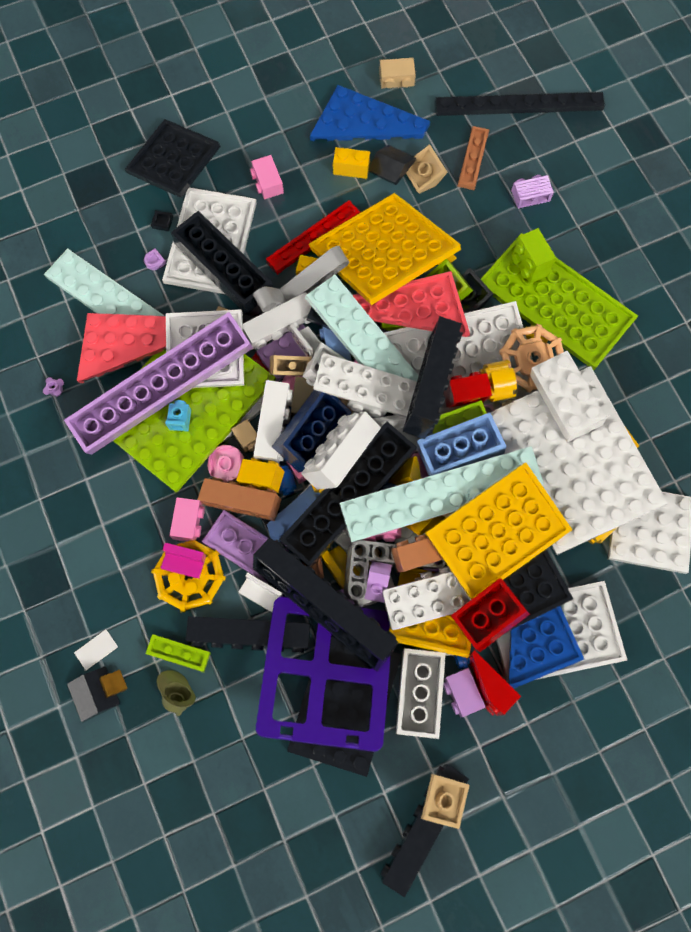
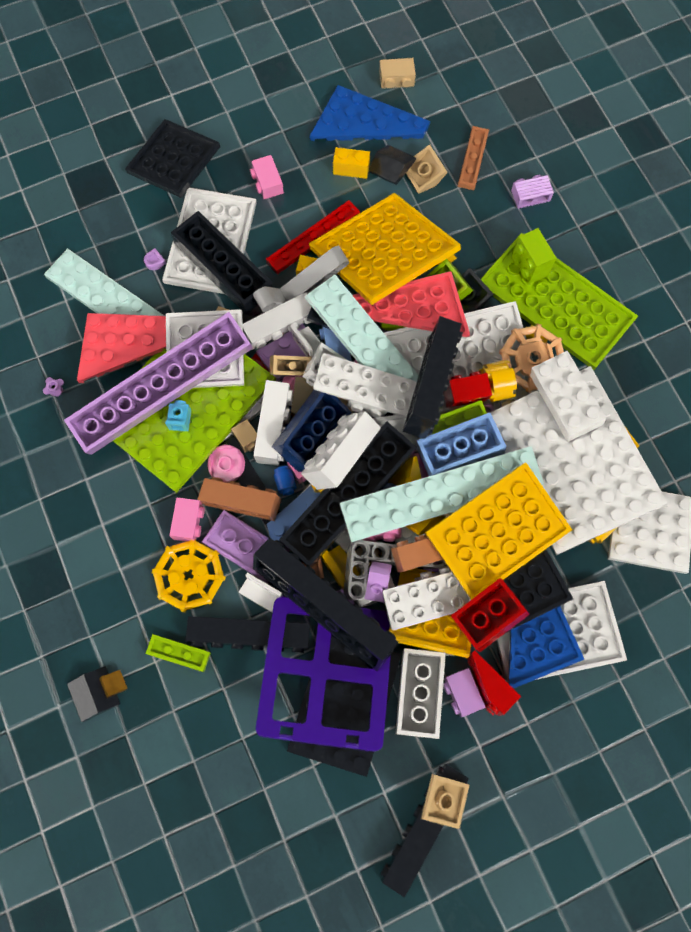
white sticker [74,630,118,670] -> none
black tile [151,210,173,232] -> none
olive piece [156,670,196,716] -> none
dark pink panel [161,543,206,579] -> none
yellow brick [236,458,285,493] -> none
black plate [435,92,605,116] -> none
blue plate [454,655,470,670] -> none

